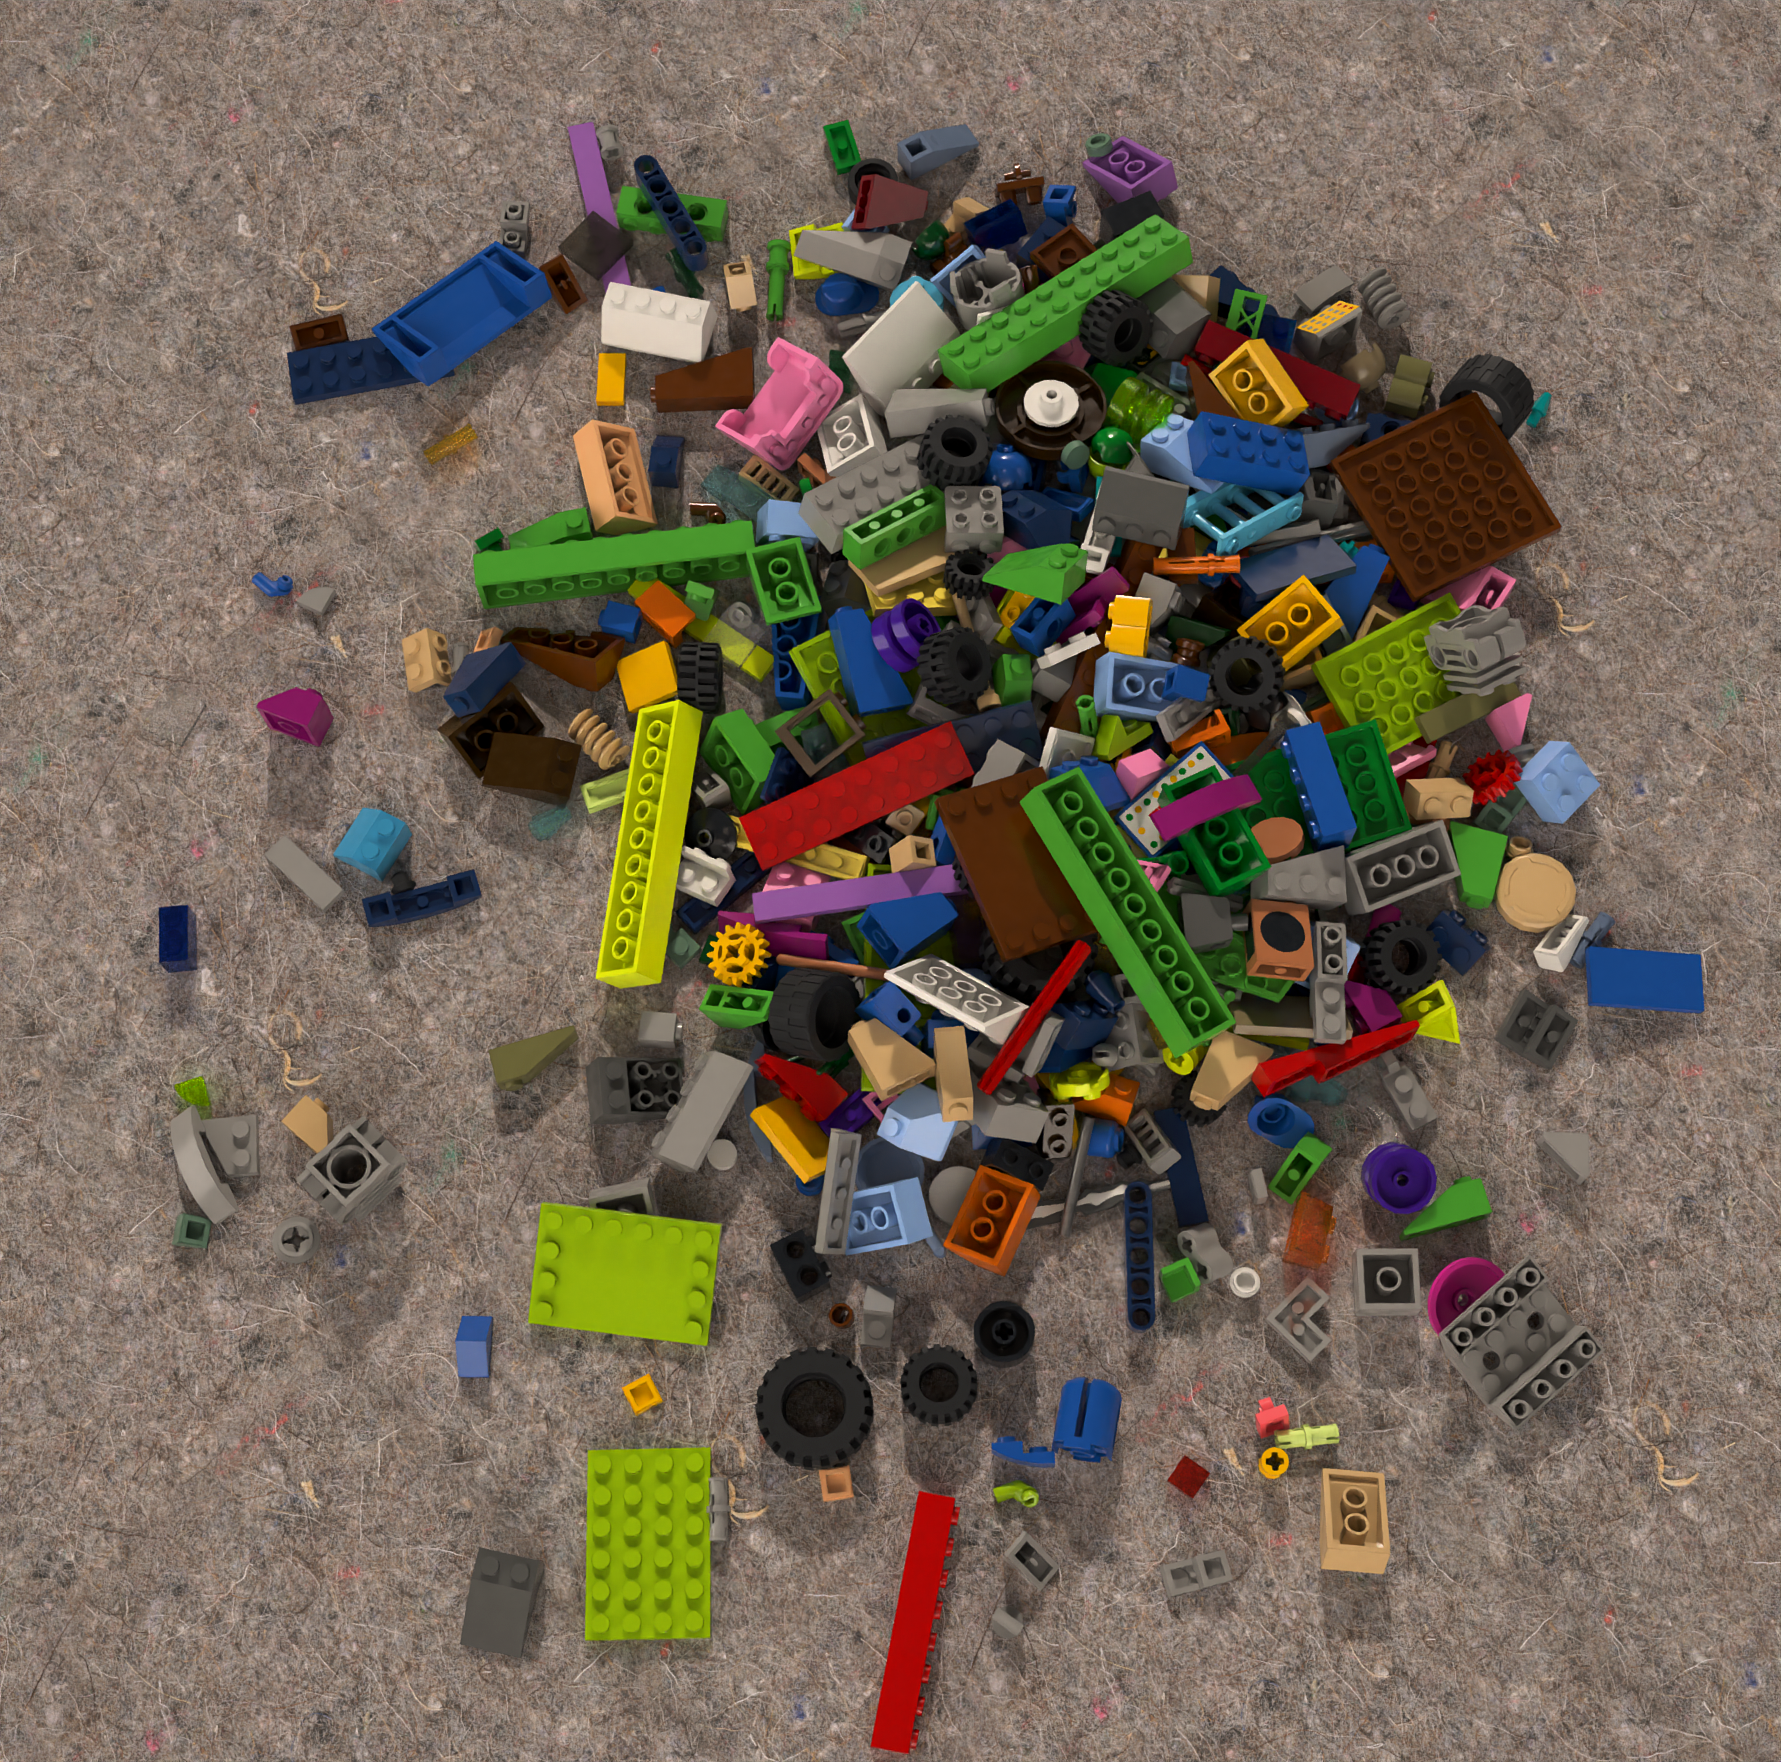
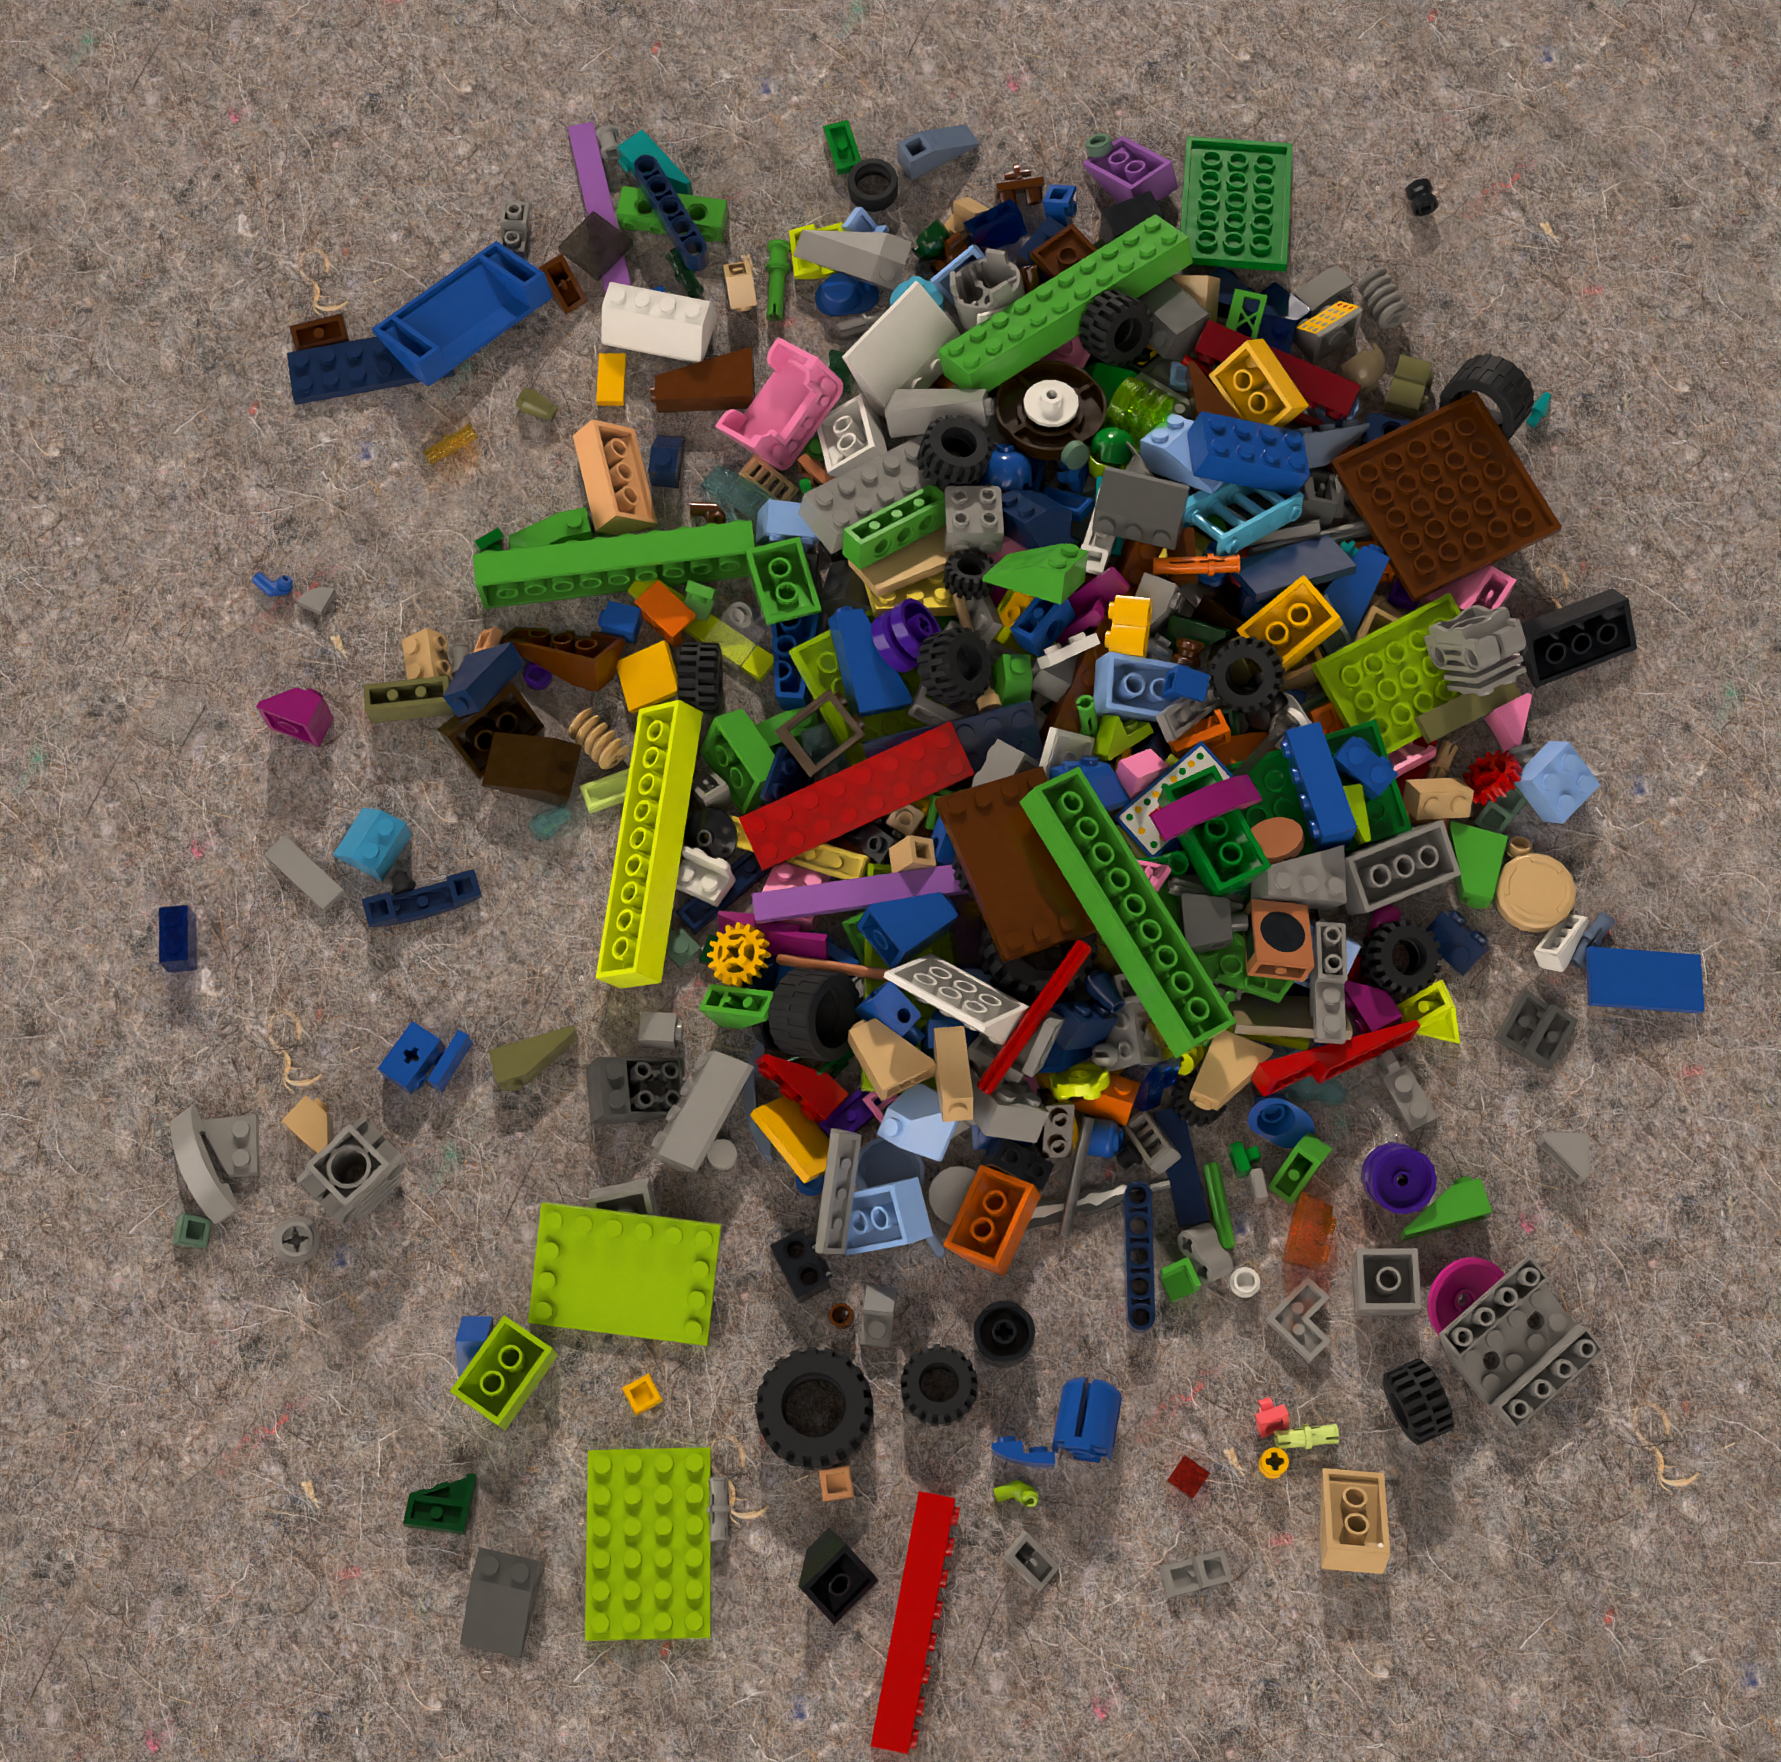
clear neon green tile [174,1076,212,1107] -> none
dark red slope [851,174,929,230] -> none
light grey plate [991,1606,1024,1639] -> none
none -> olive brick [363,675,455,723]
none -> blue brick [377,1021,445,1094]
none -> dark green wing [403,1473,477,1535]
none -> blue tile [427,1029,473,1092]
none -> lime slope [449,1315,558,1431]
none -> olive cone [516,387,558,421]
none -> dark purple tile [523,662,553,690]
none -> teal slope [617,129,693,195]
none -> black slope [798,1528,879,1625]
none -> bright green plate [804,437,825,463]
none -> clear blue slope [1133,1057,1181,1112]
none -> green plate [1180,136,1292,272]
none -> bright green axle [1203,1162,1235,1251]
none -> green tile [1227,1141,1262,1179]
none -> dark blue slope [1259,282,1312,335]
none -> blue brick [1332,736,1398,800]
none -> lime slope [1343,784,1371,845]
none -> black tyre [1383,1358,1454,1445]
none -> black wheel [1405,178,1439,216]
none -> black slope [1518,588,1637,688]

